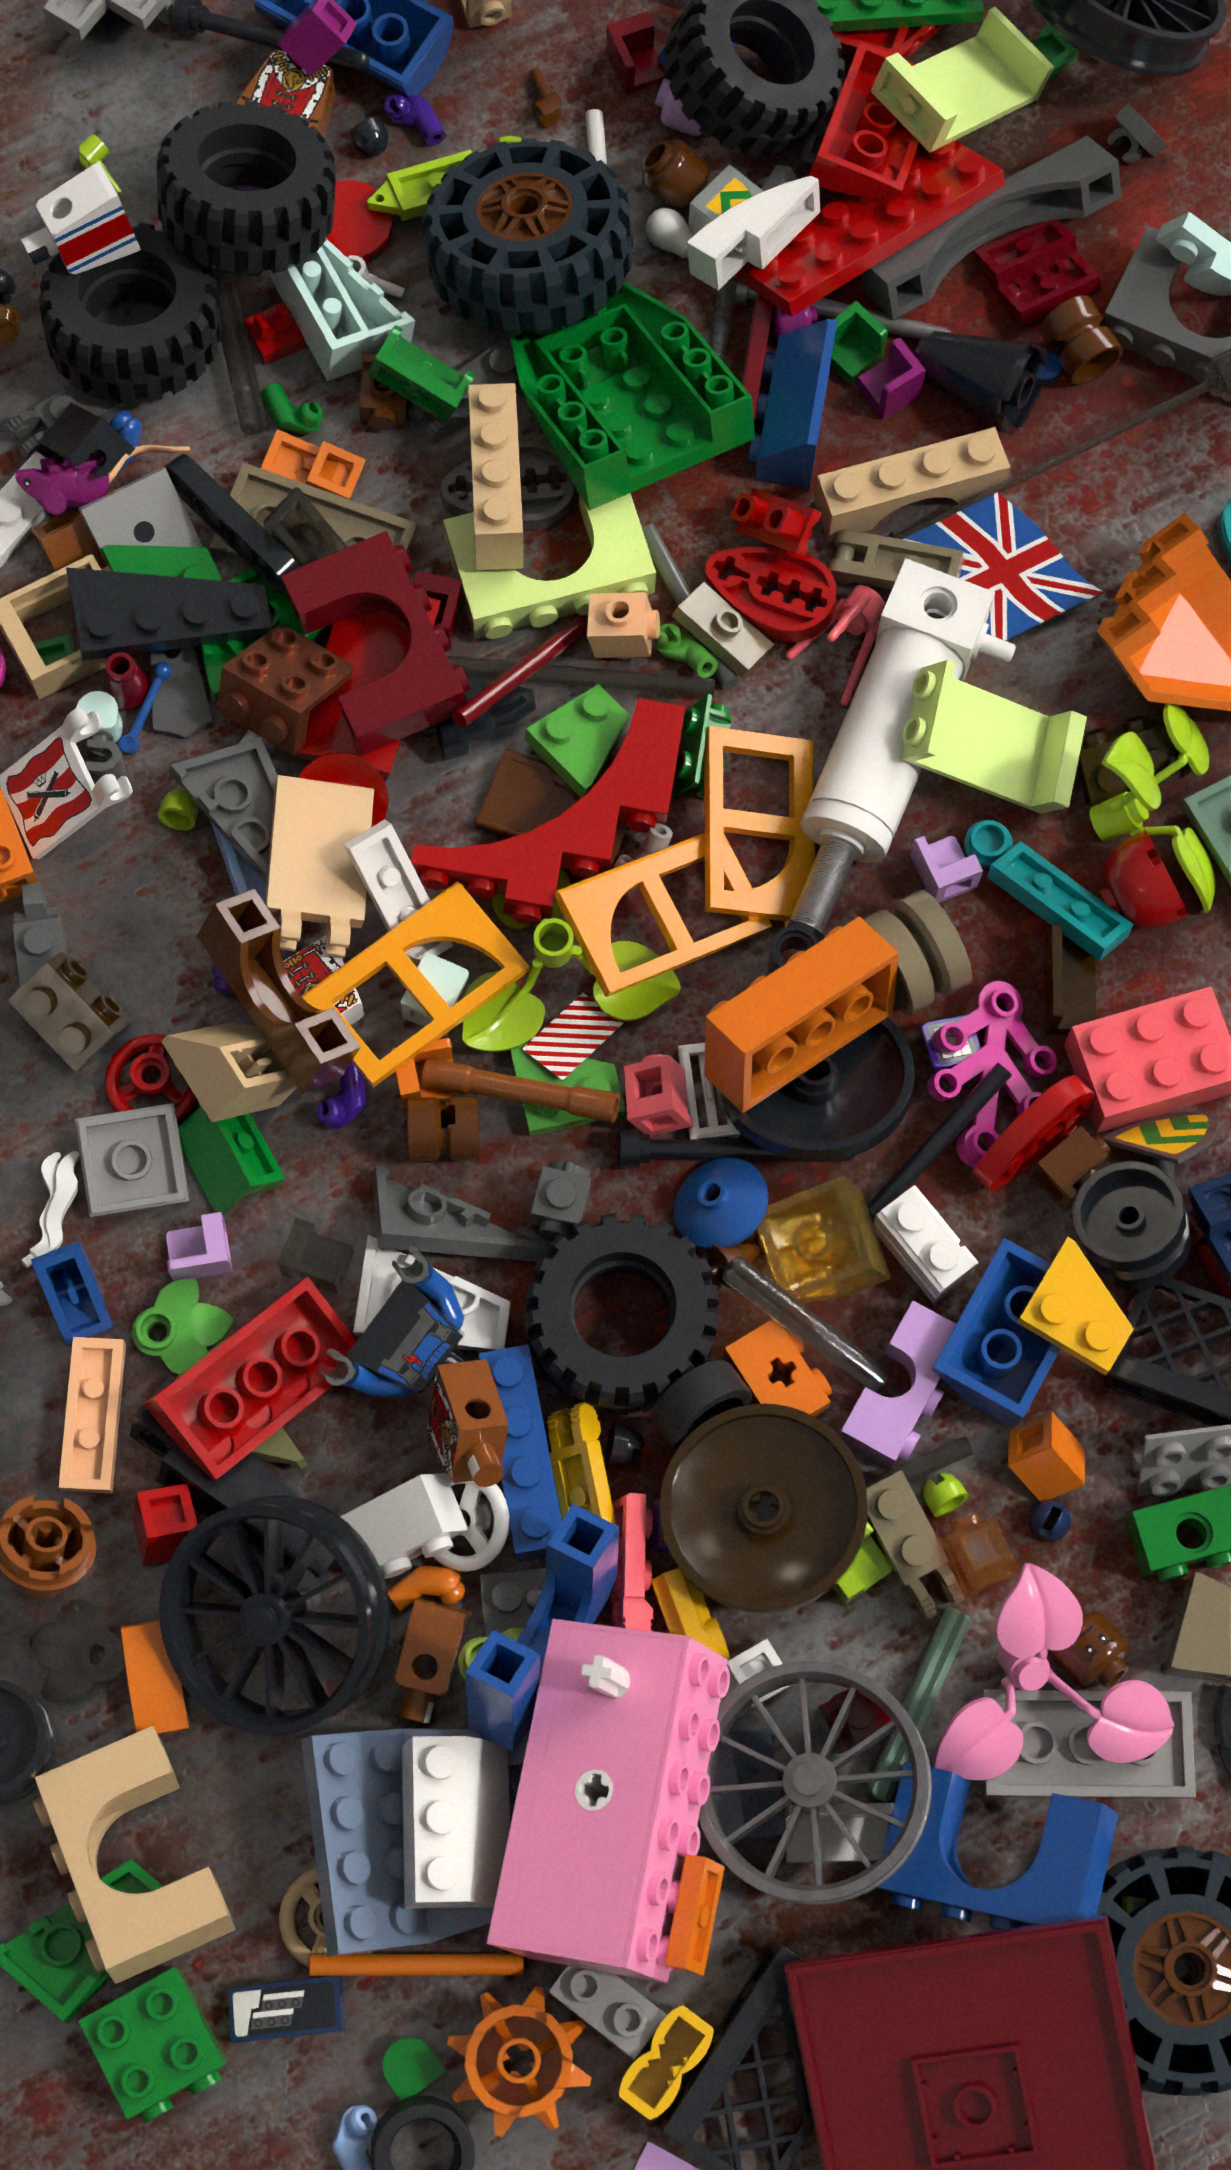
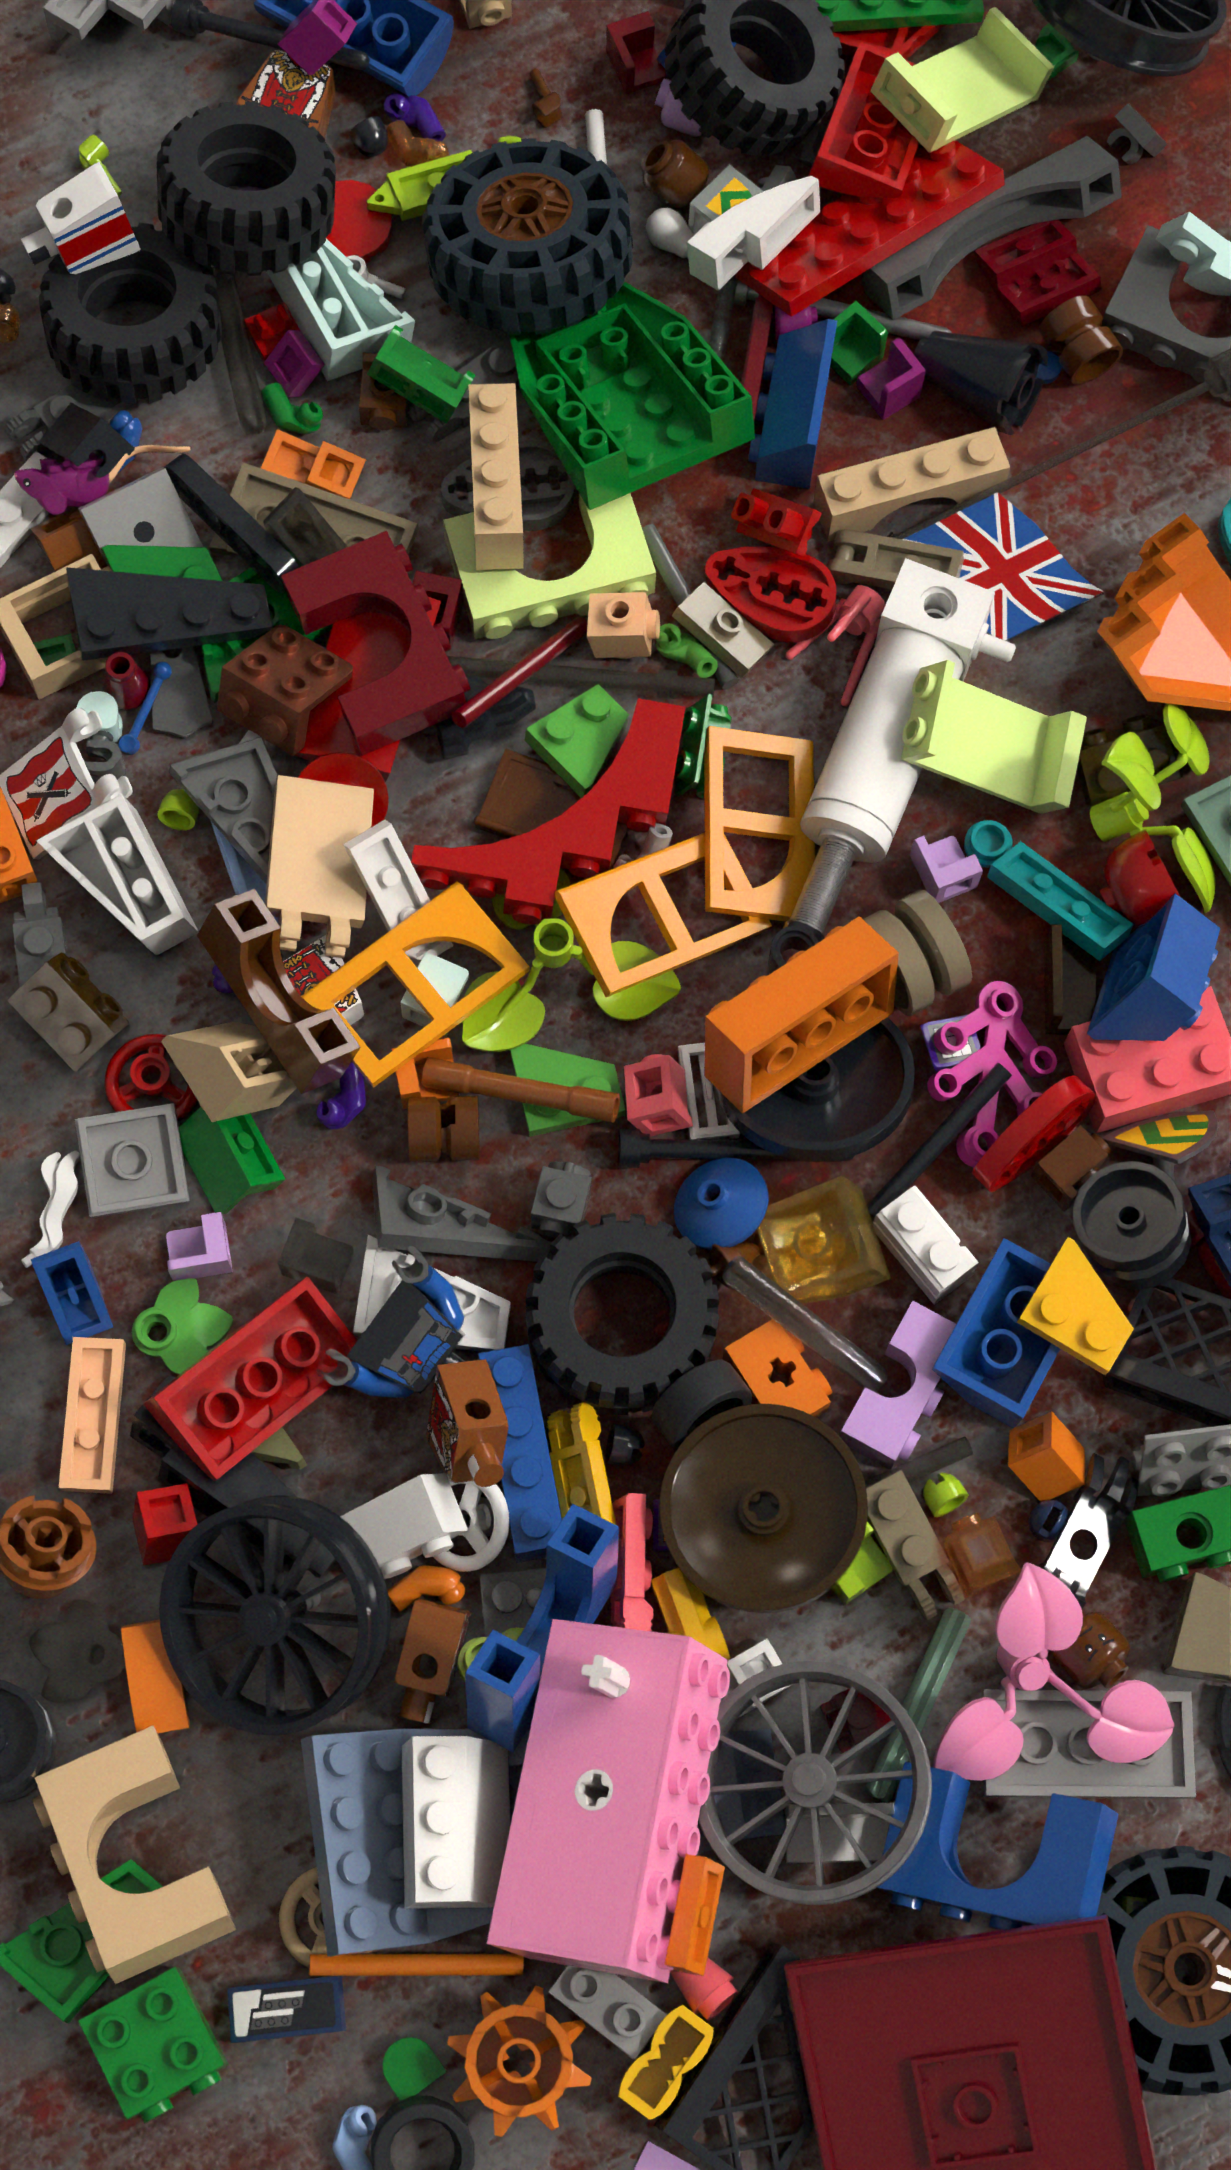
sticker [522,993,623,1081] -> none
none -> white wedge [36,794,199,956]
none -> magenta plate [264,330,325,397]
none -> clear orange arm [386,120,449,167]
none -> coral cone [670,1958,739,2021]
none -> piece [1038,1453,1138,1610]
none -> blue slope [1087,893,1220,1041]

